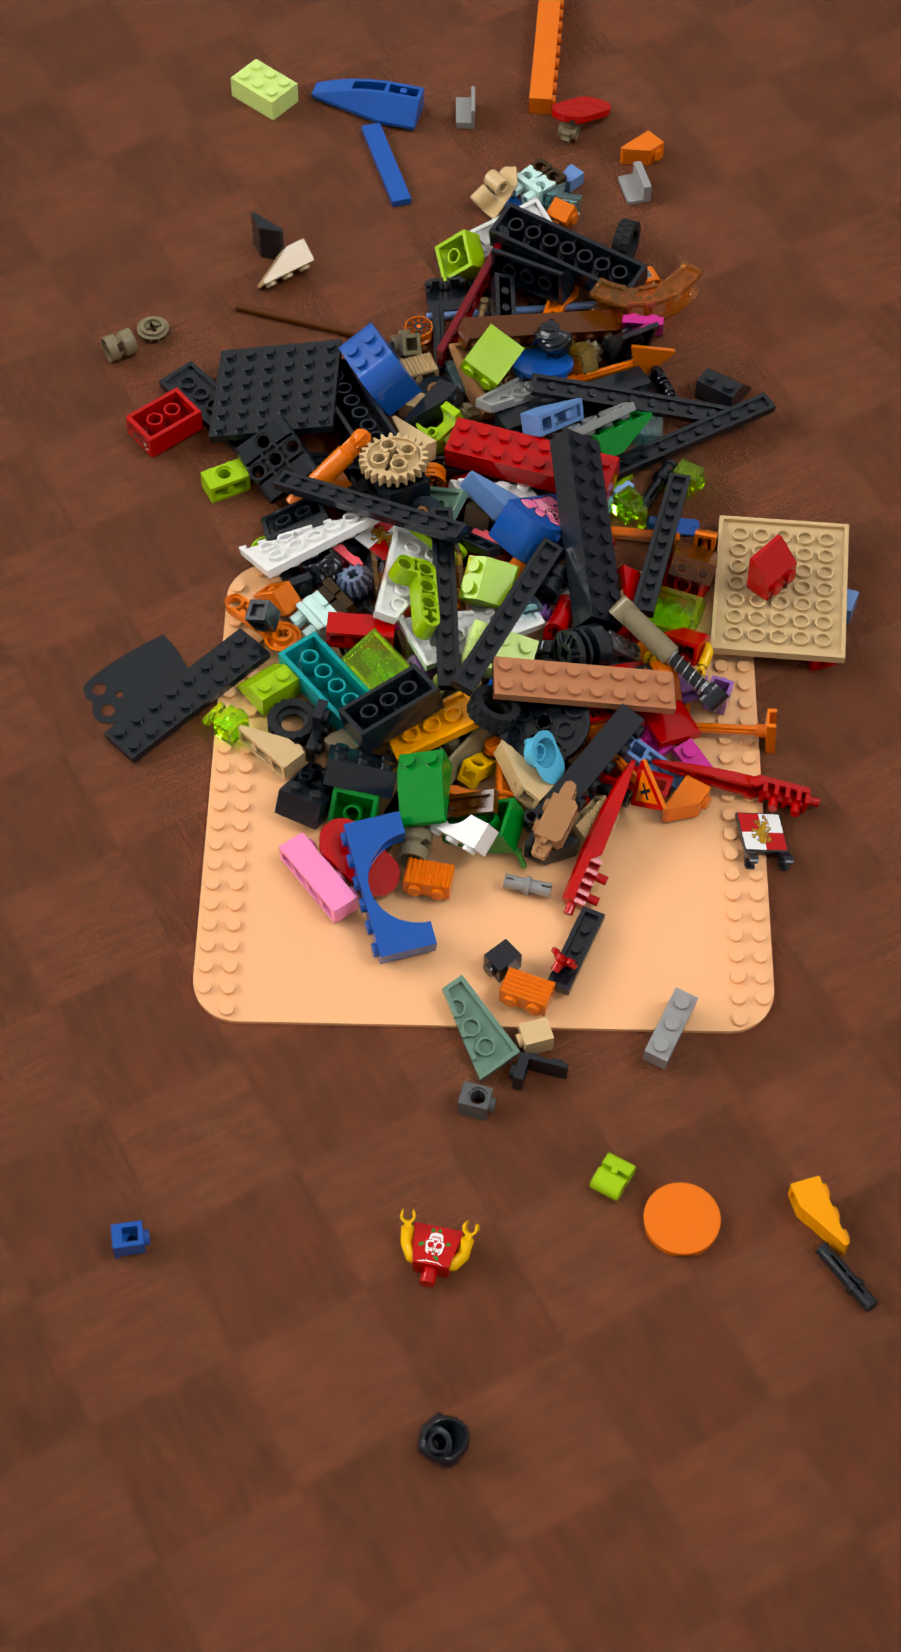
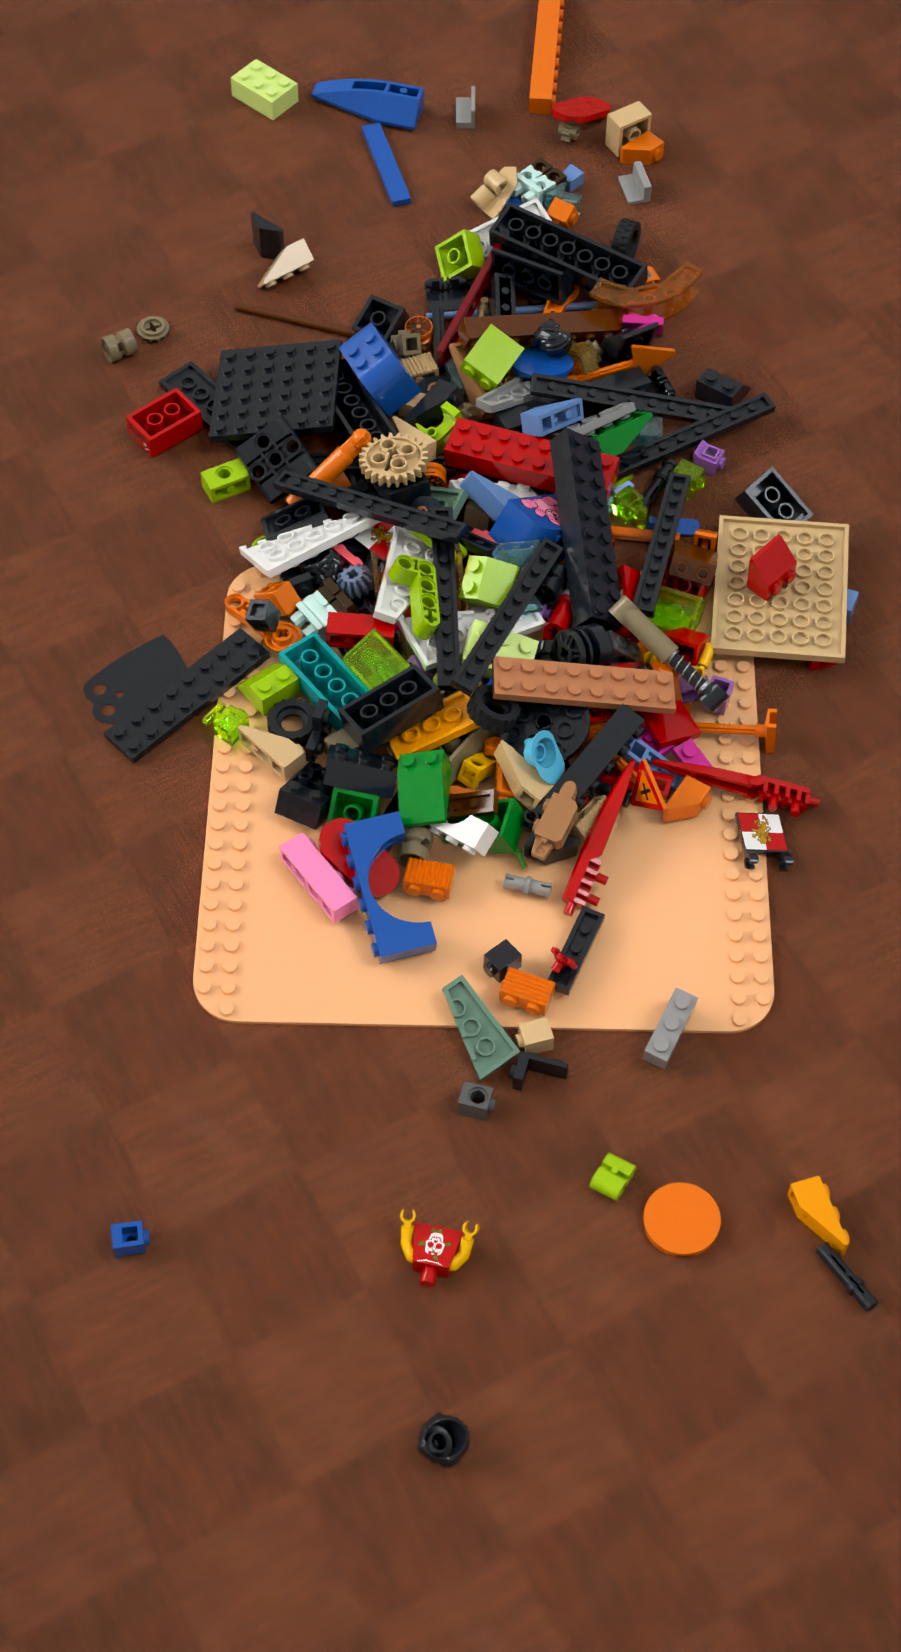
none -> black slope [352,294,410,343]
none -> clear light blue slope [492,539,540,575]
none -> tan brick [605,101,652,157]
none -> medium lavender window [692,439,726,476]
none -> black slope [735,466,814,521]

